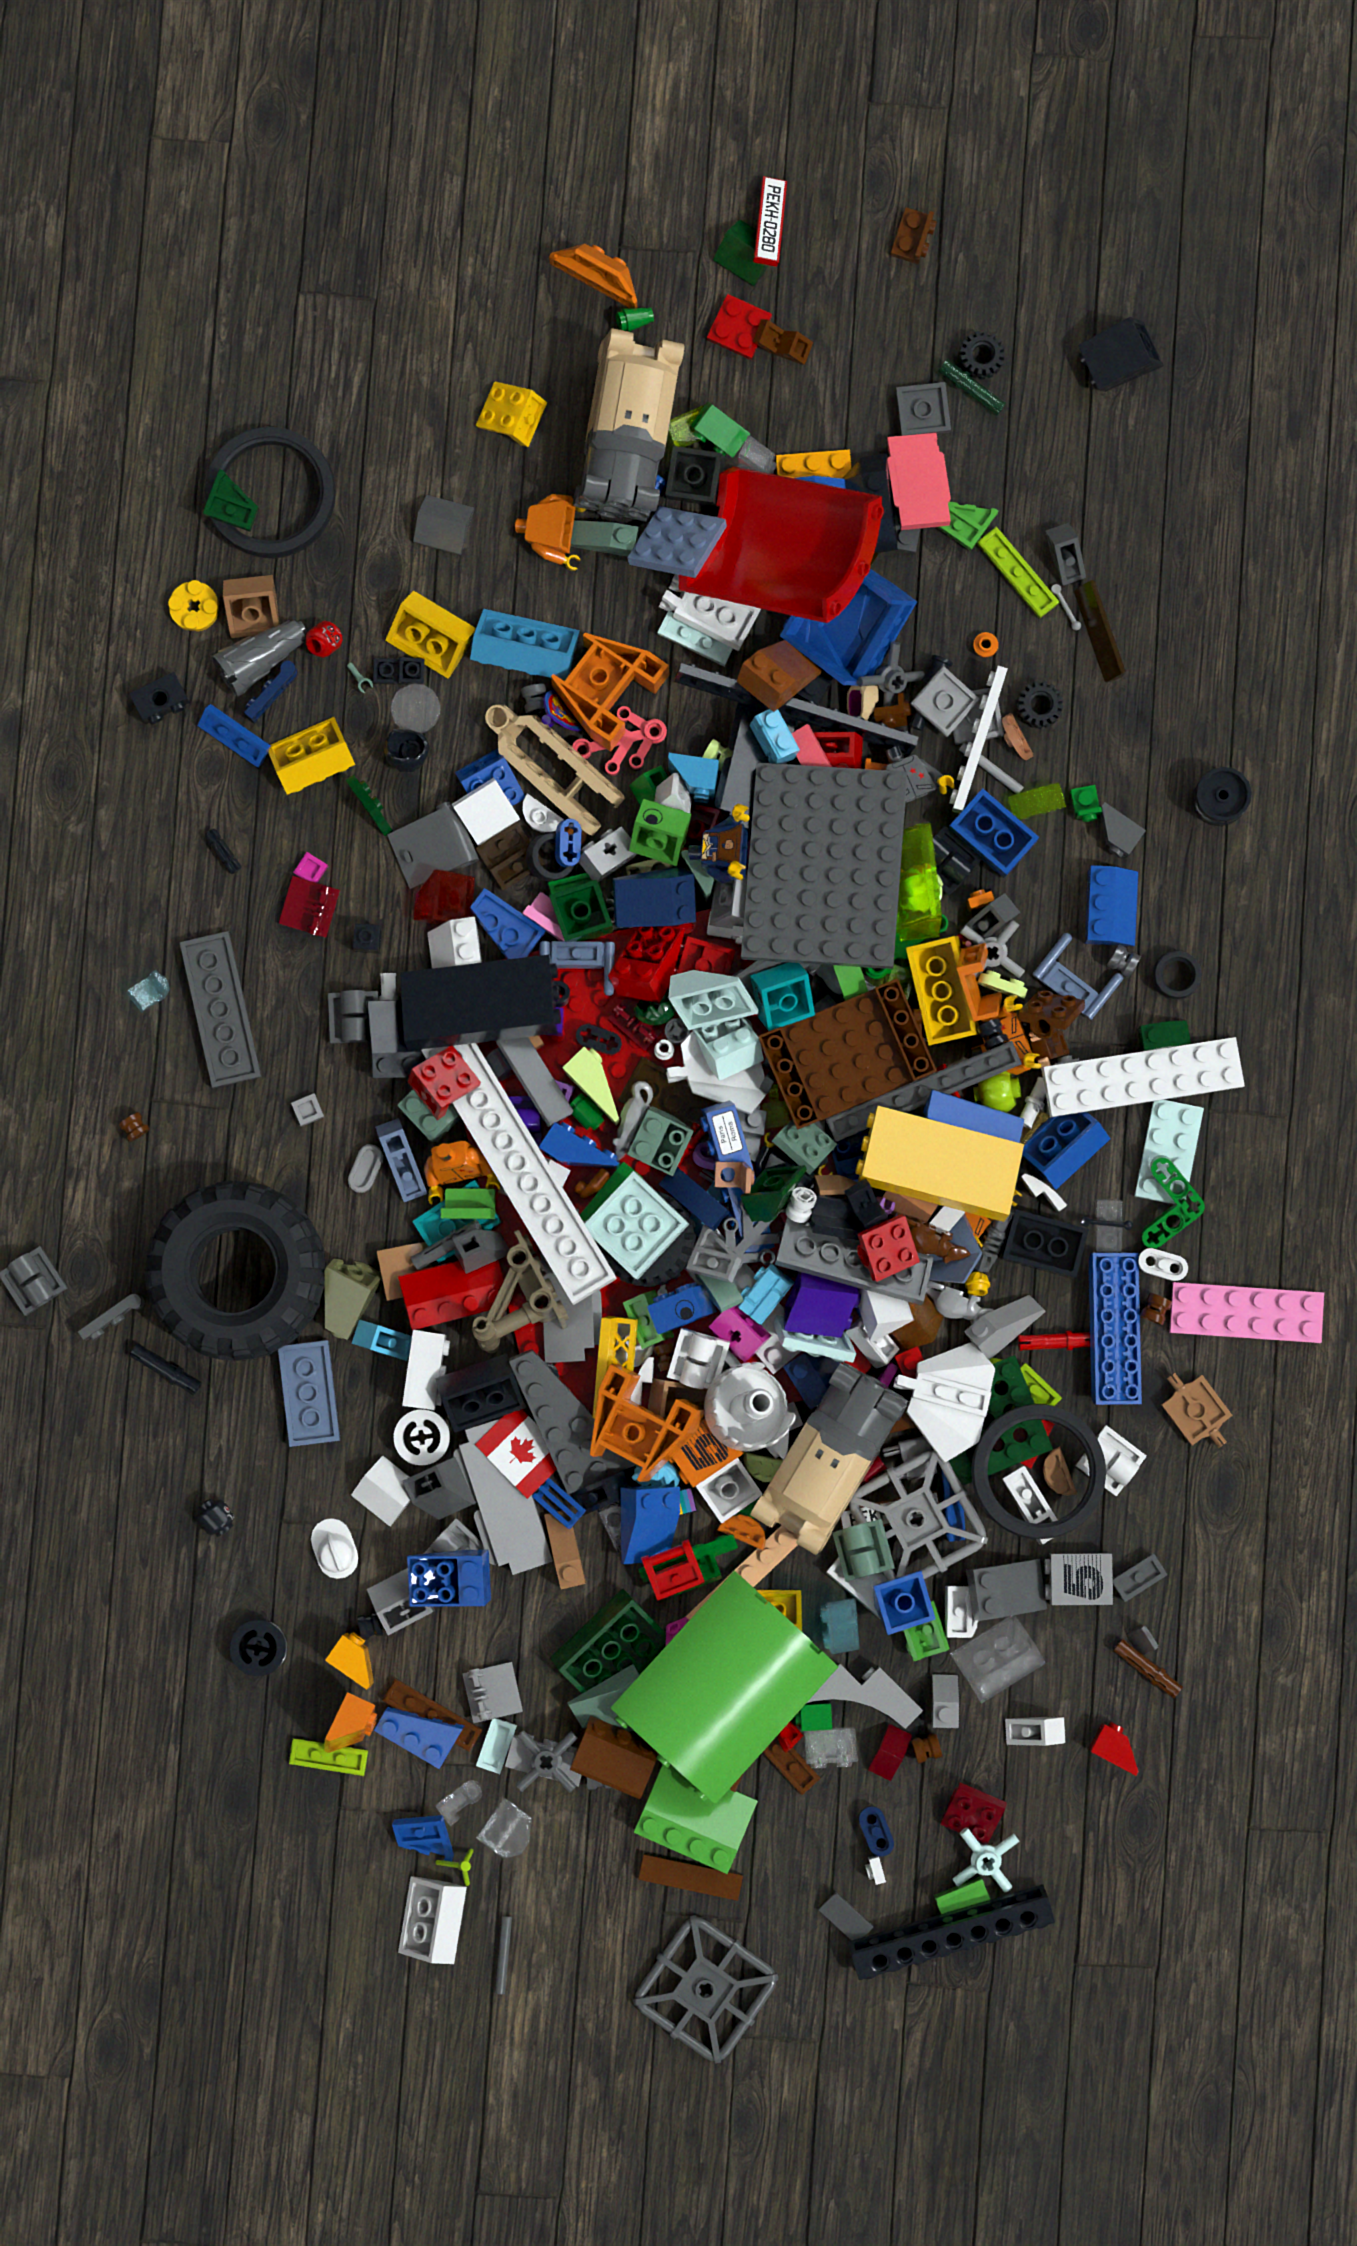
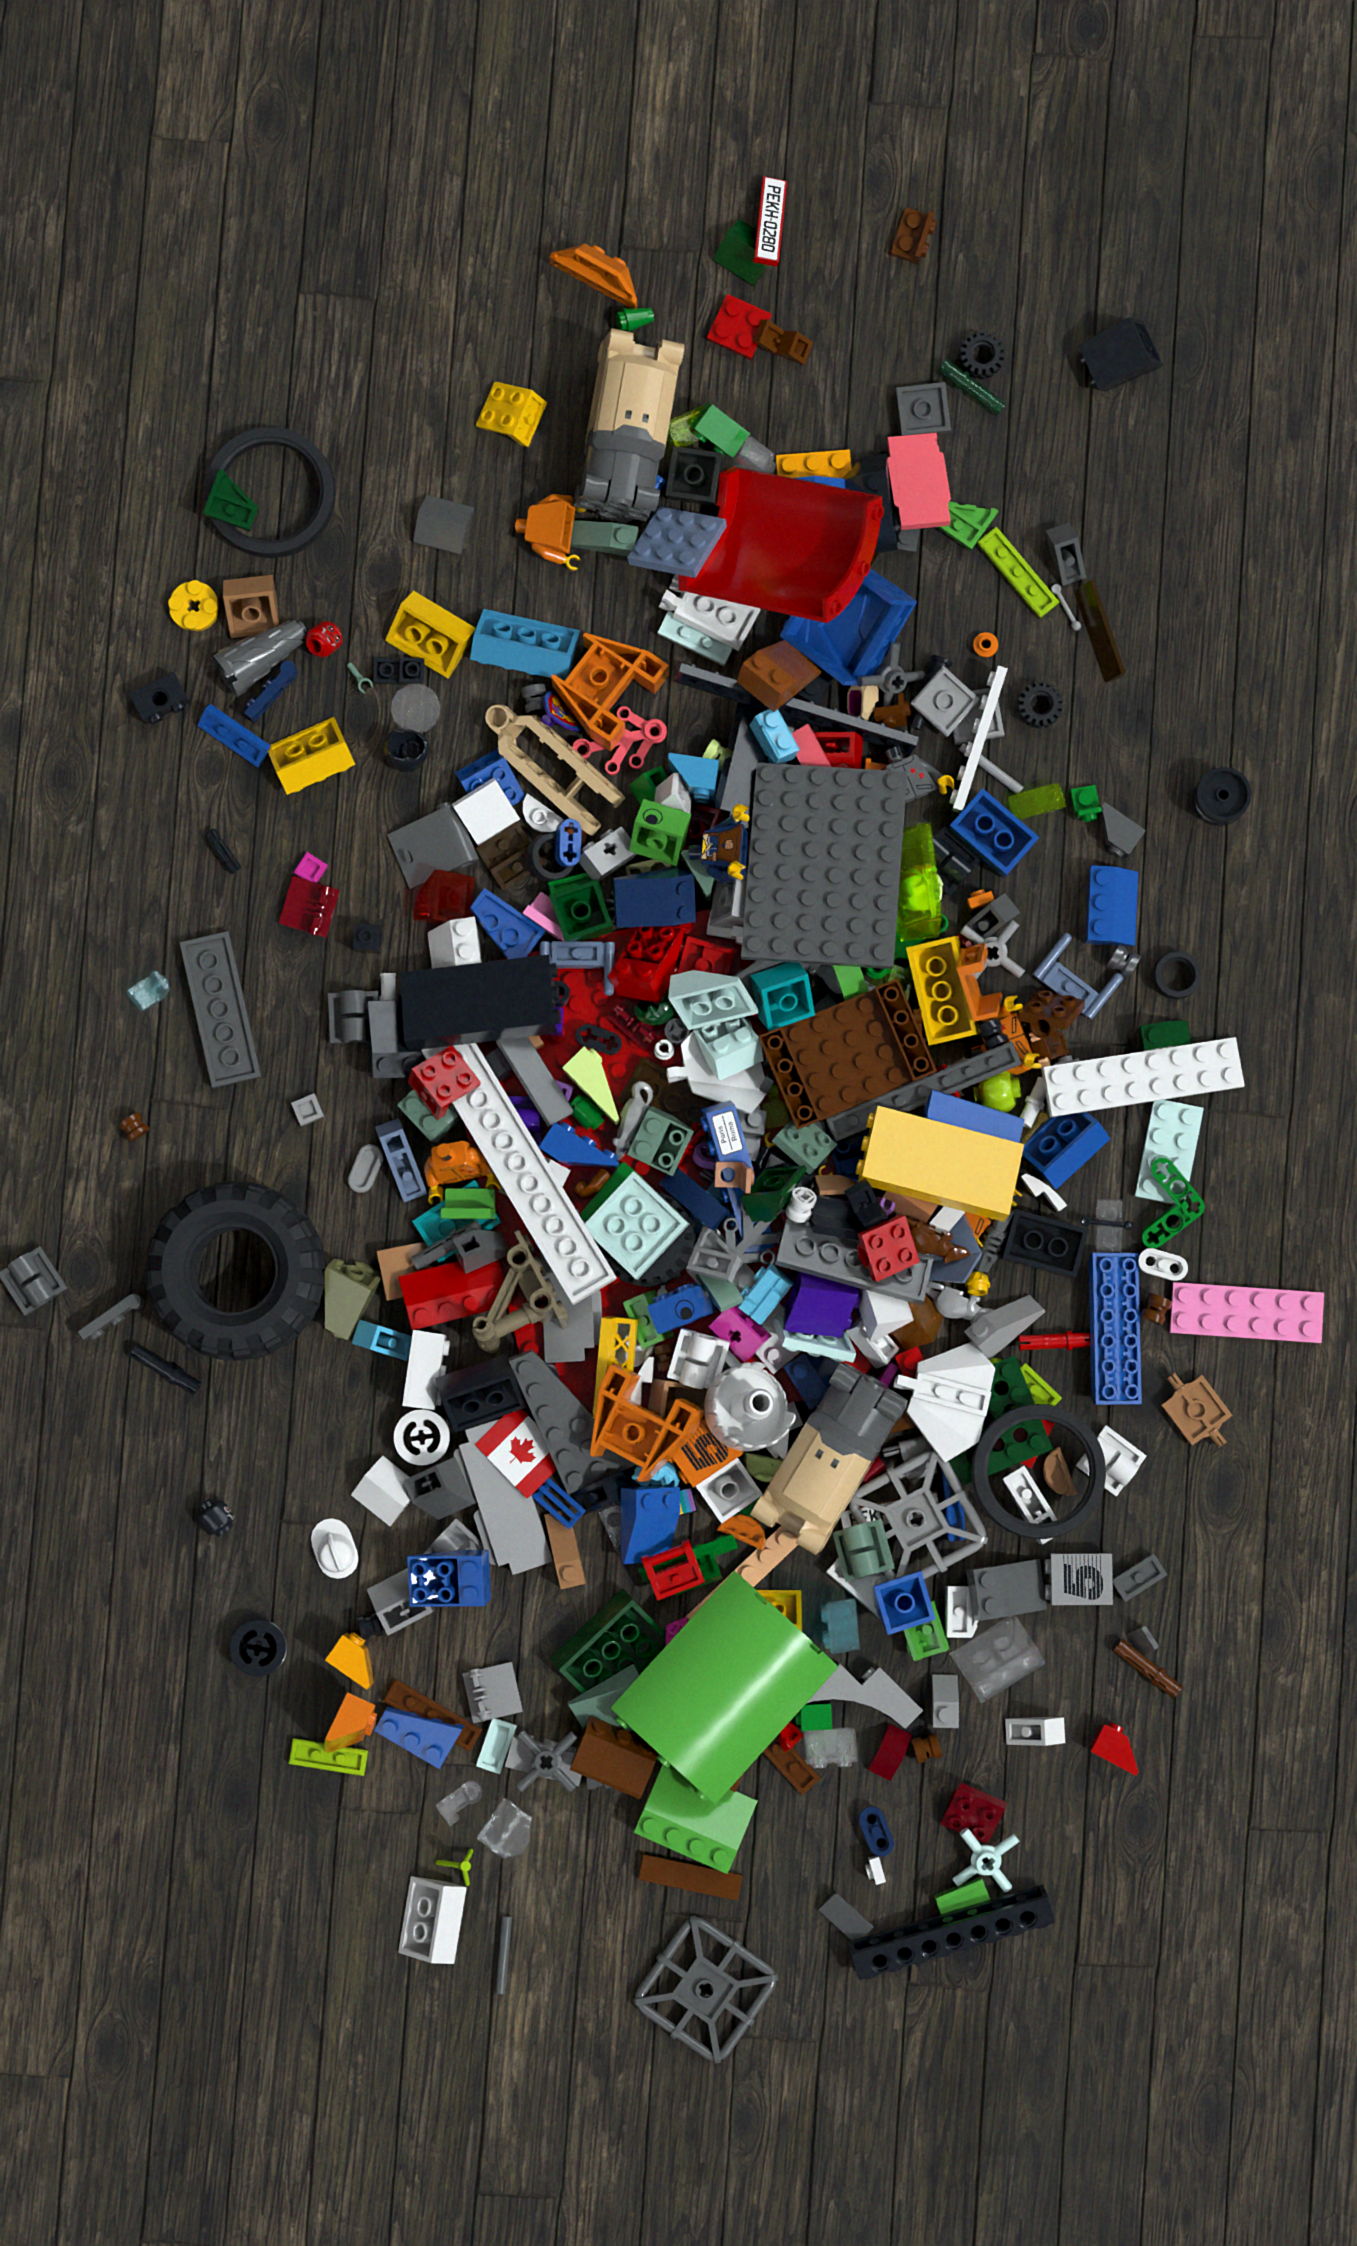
sand blue plate [278,1340,341,1447] -> none
dark green wing [346,774,393,836] -> none
blue wing [392,1815,454,1861] -> none
yellowish green plate [977,970,1027,1000] -> none
nougat plate [1002,713,1033,760] -> none

